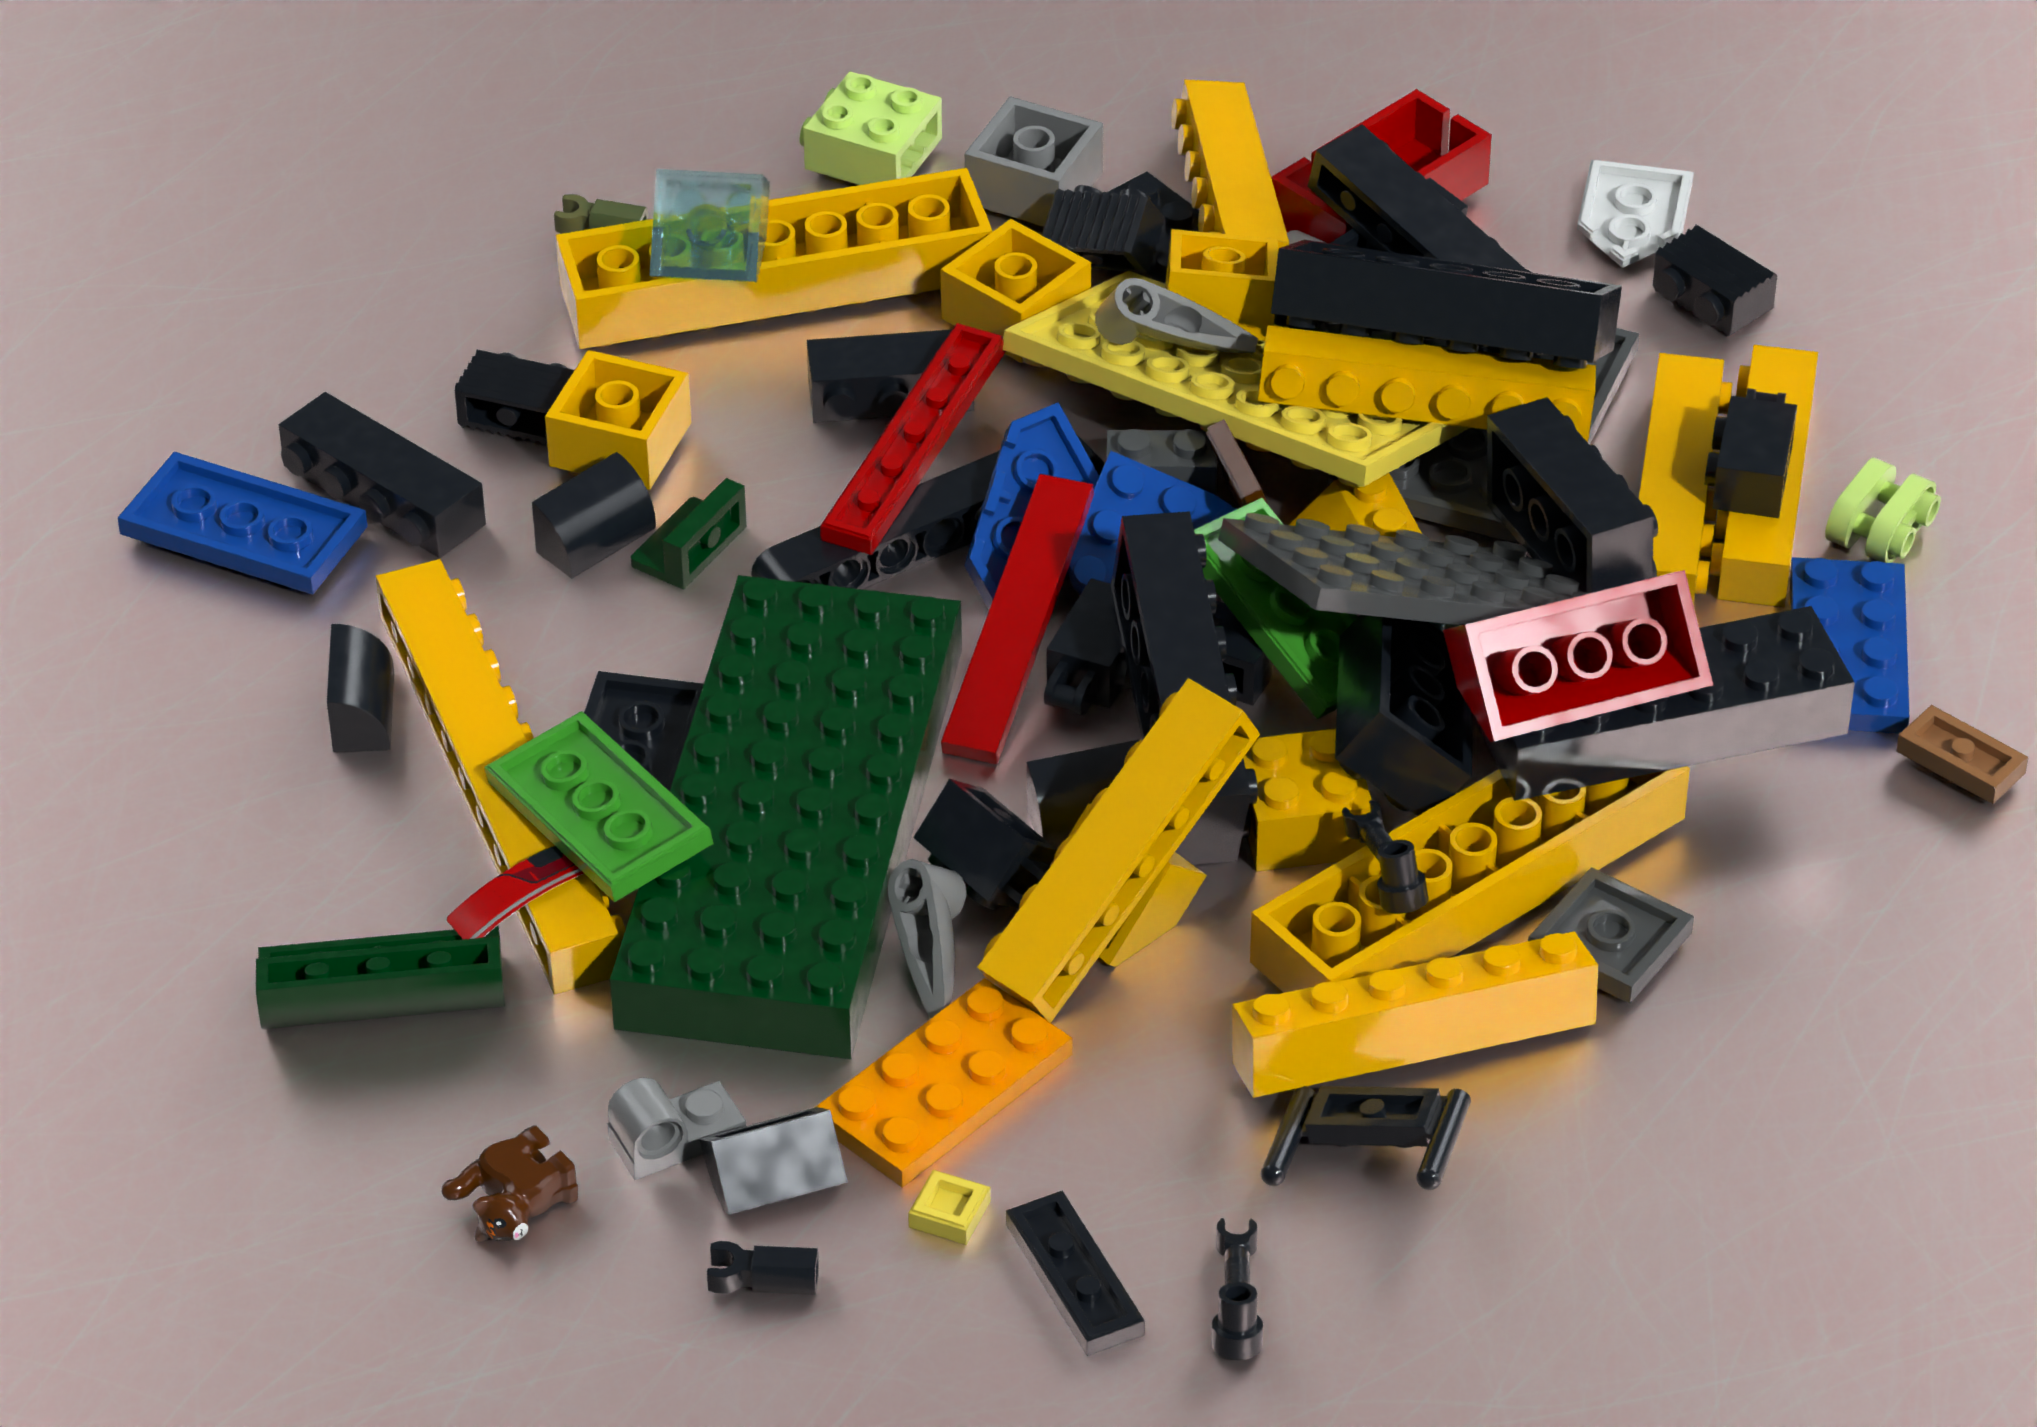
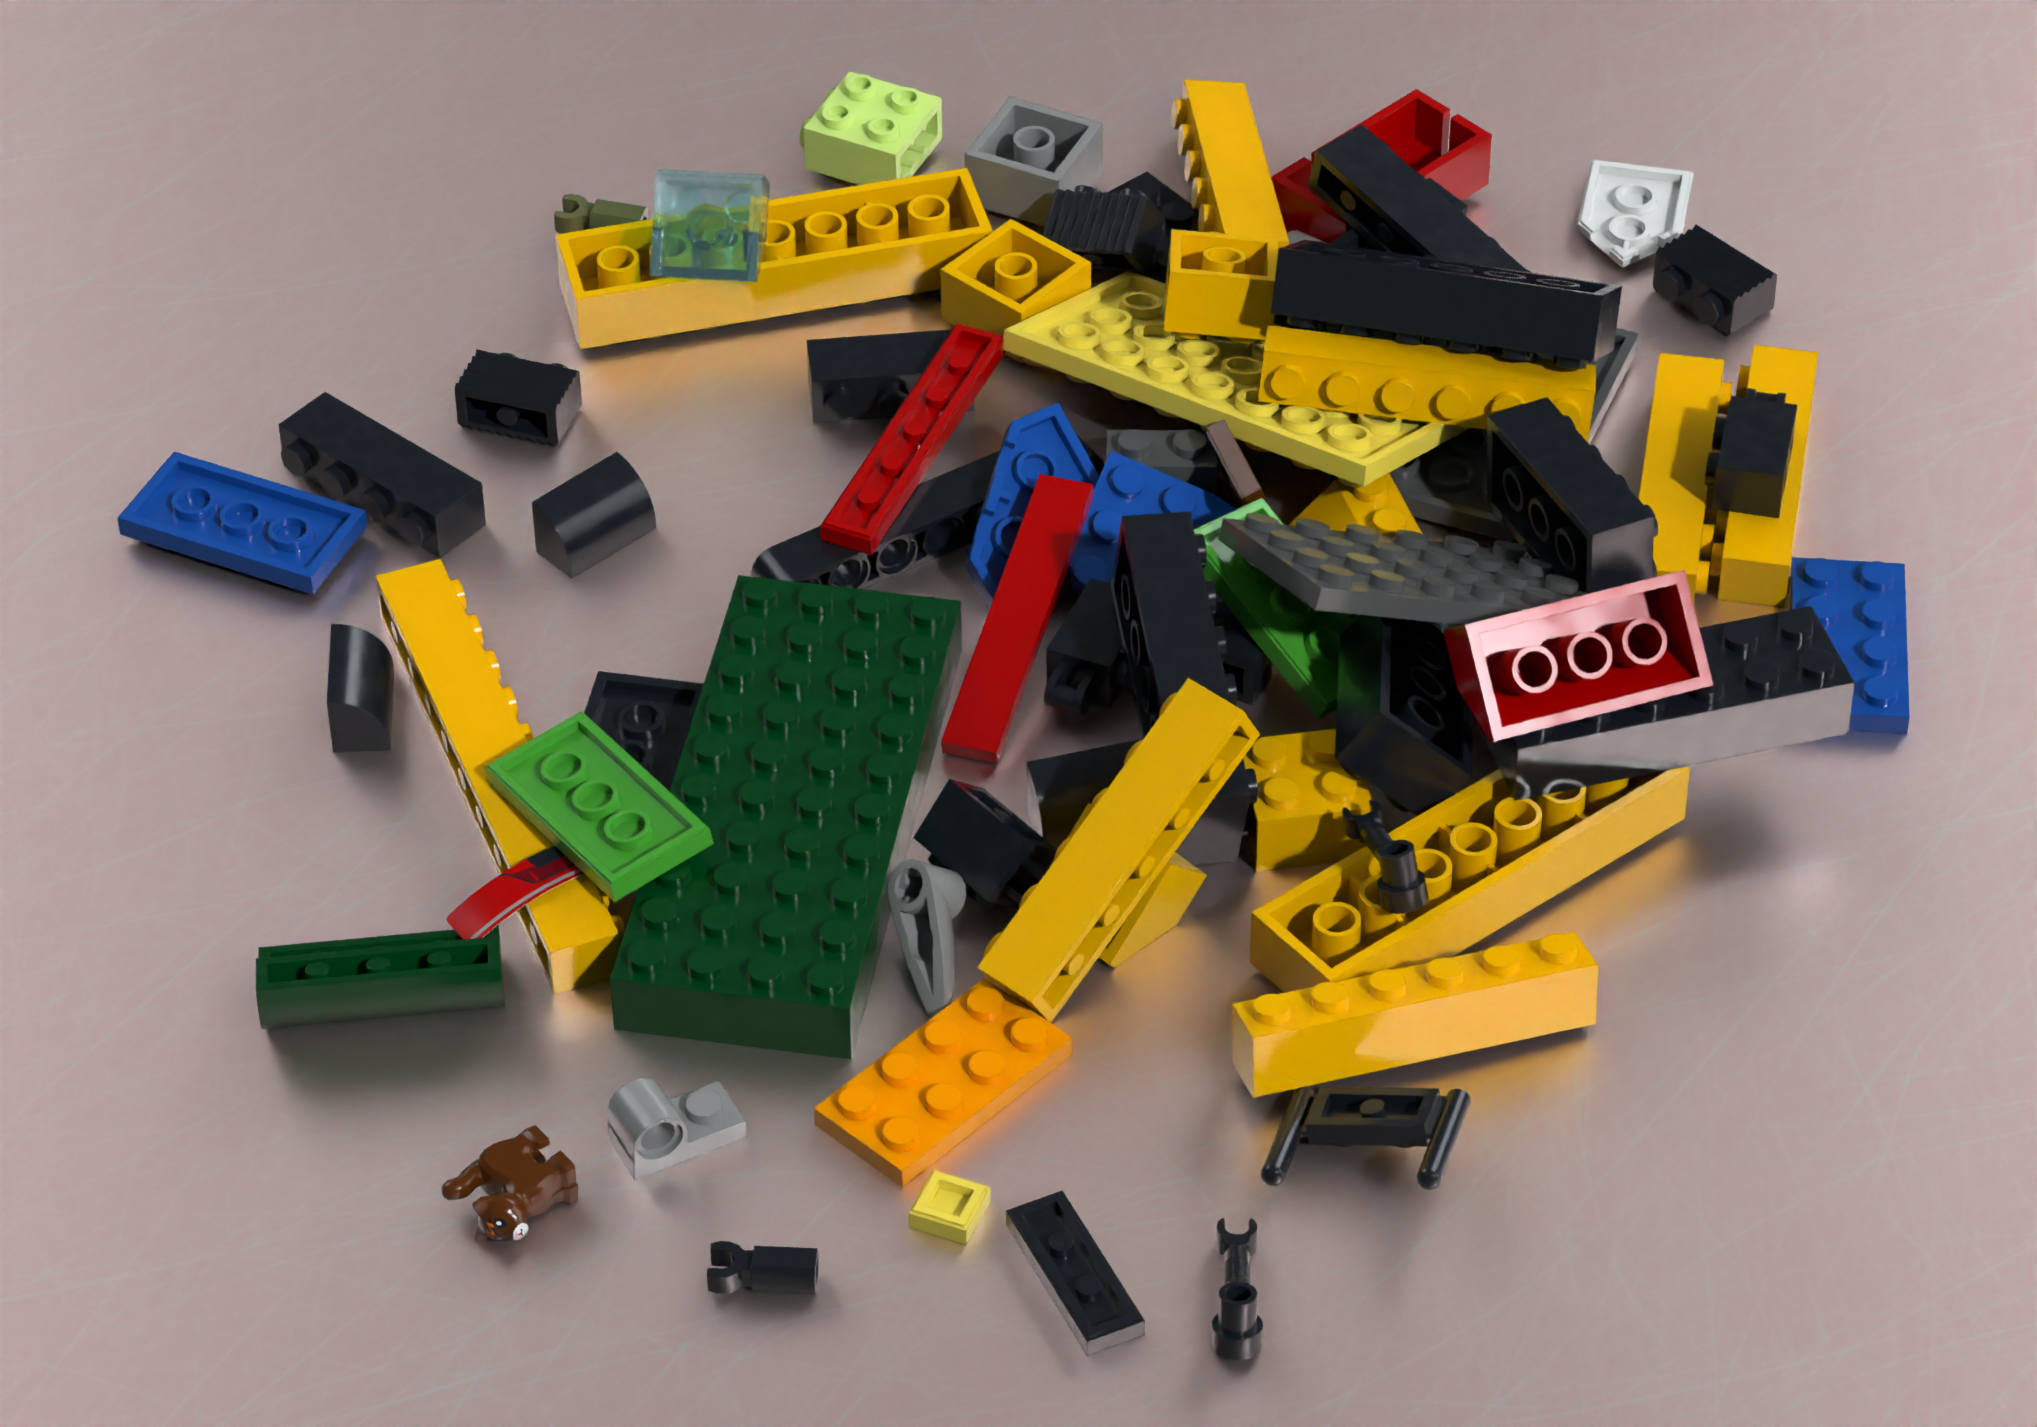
yellow brick [545,350,692,490] -> none
dark green panel [631,478,747,590] -> none
brick [699,1107,848,1215] -> none
light grey piece [1095,278,1258,354] -> none
dark grey plate [1528,867,1694,1003] -> none
yellowish green brick [1825,457,1941,563] -> none
medium nougat plate [1896,705,2028,804] -> none

